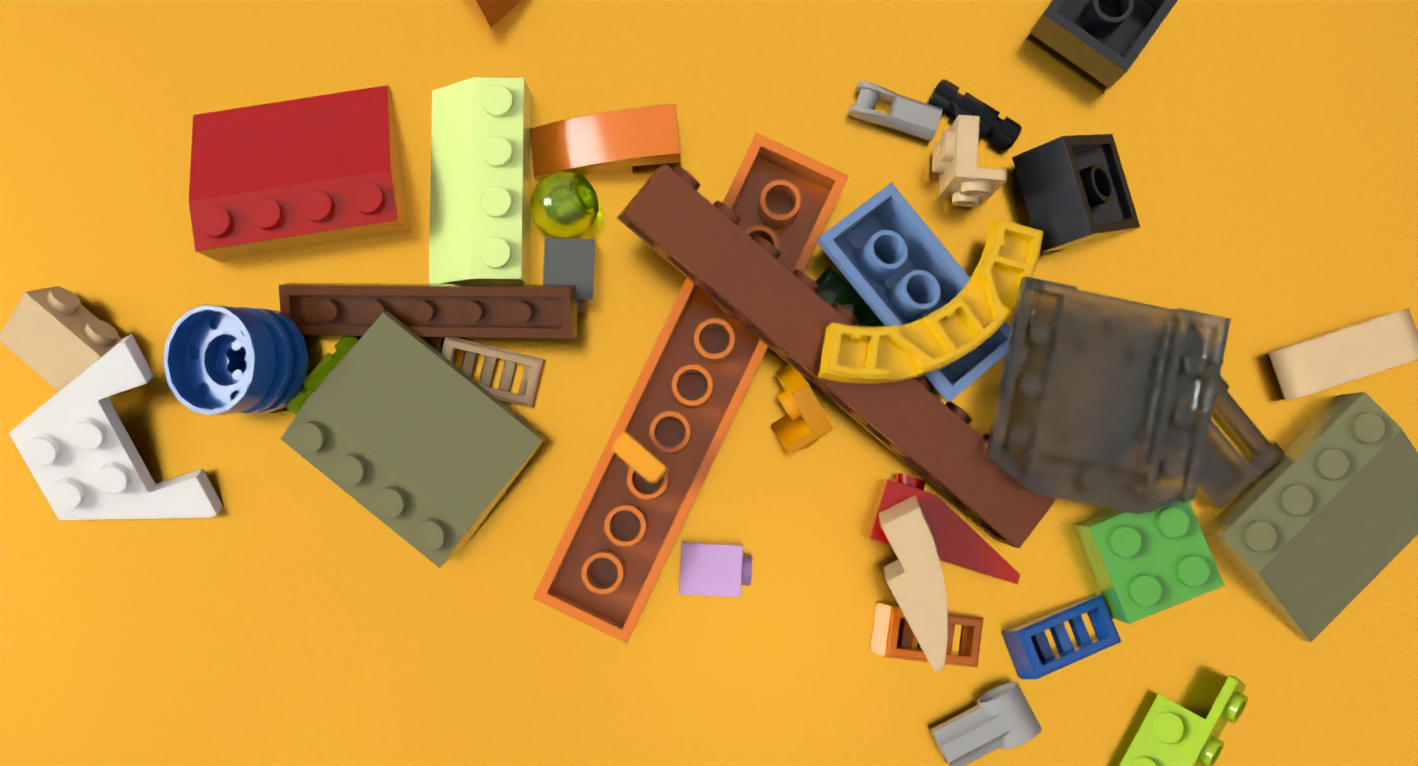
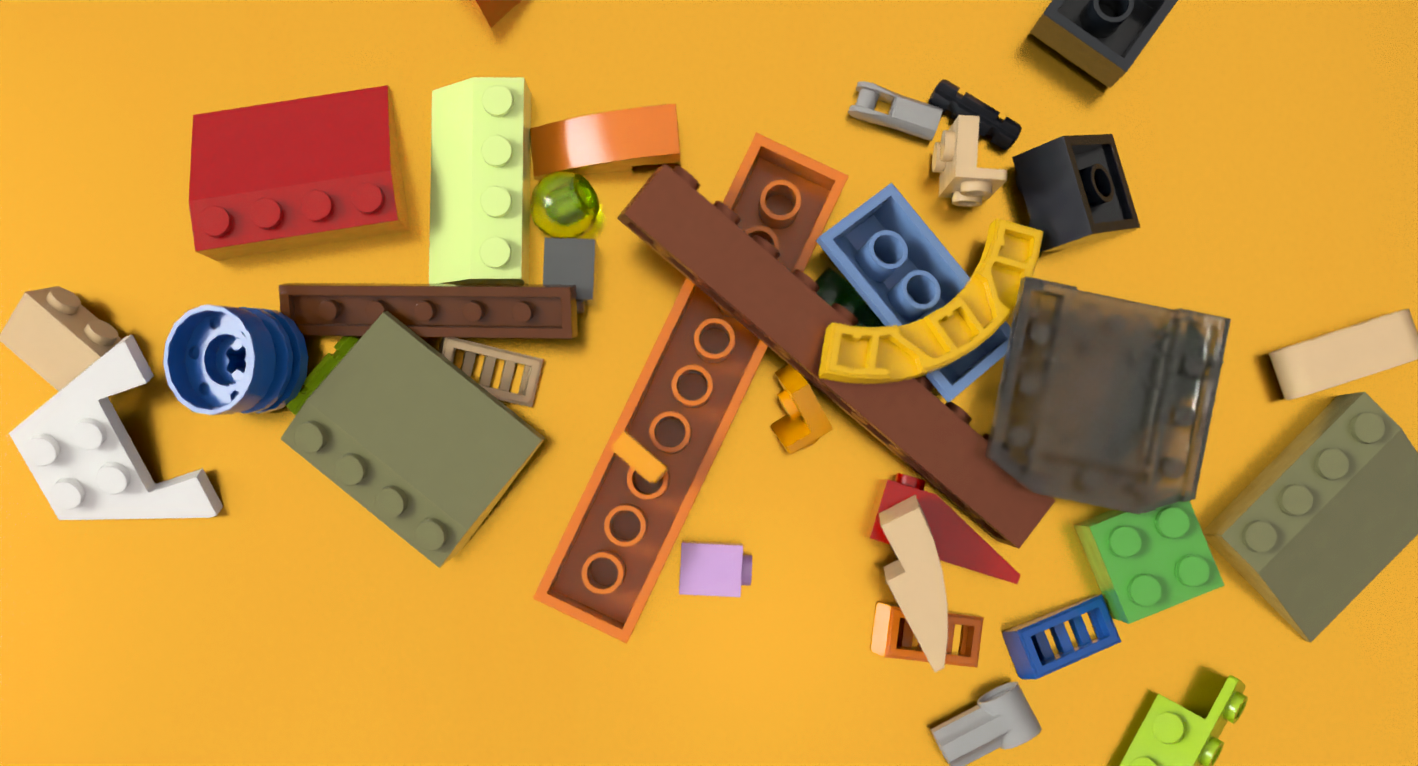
clear smoke plate [1149,374,1285,509] -> none

